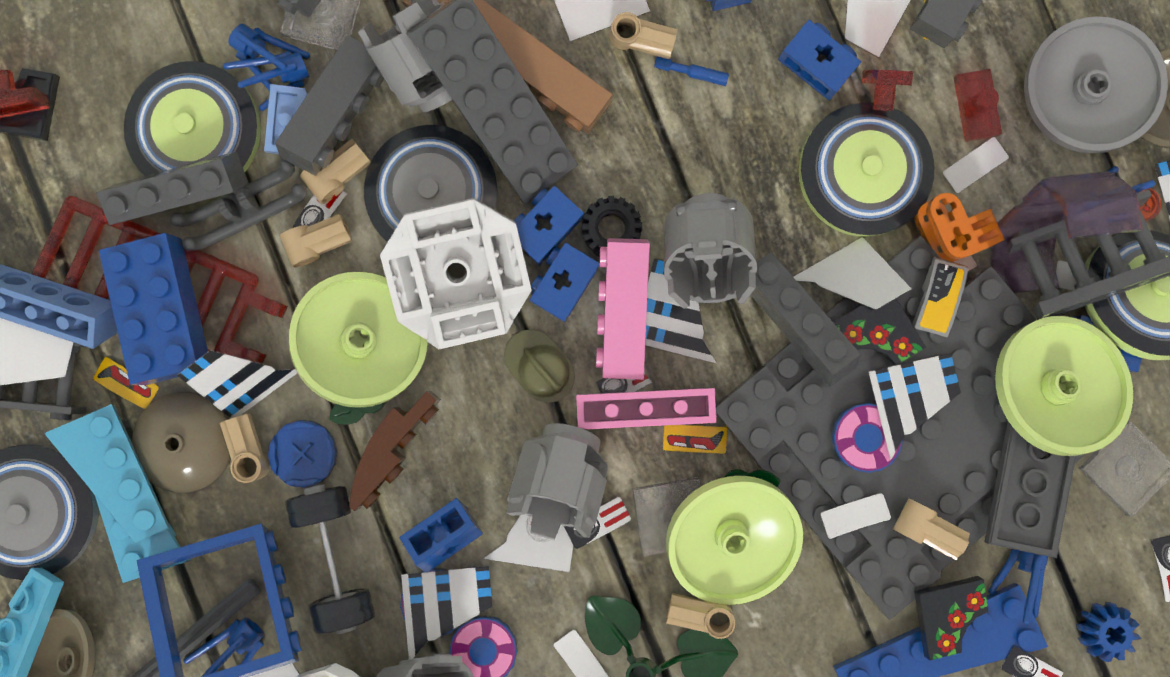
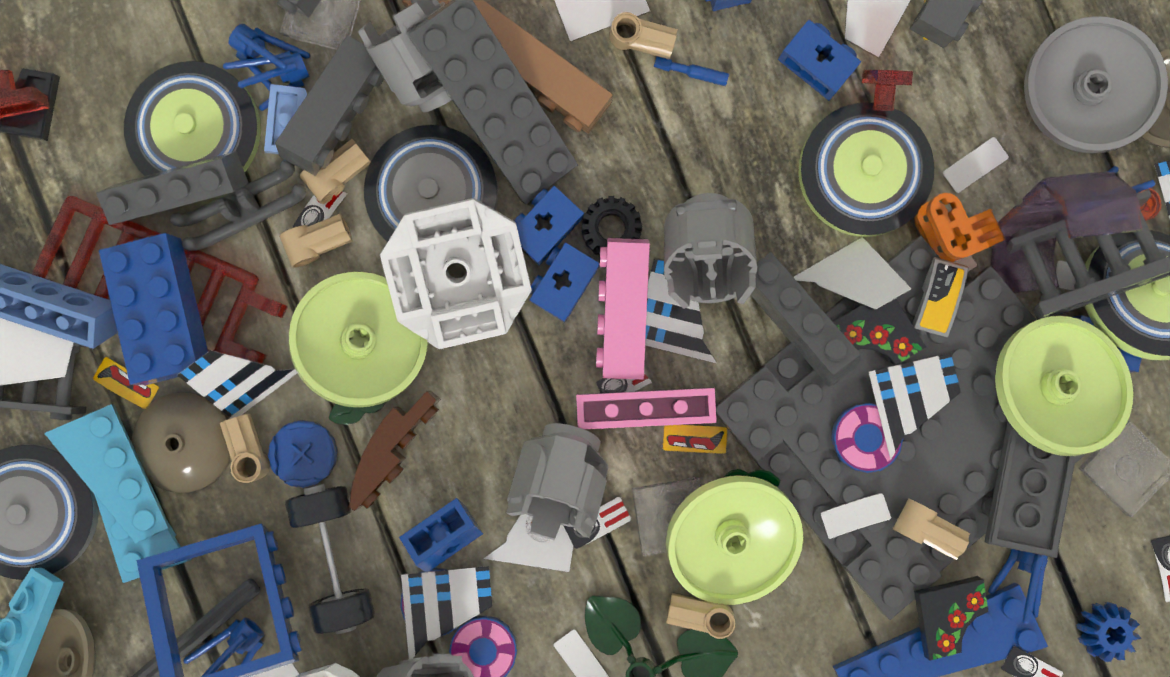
olive piece [504,329,575,403] -> none
clear red tile [954,69,1002,142] -> none

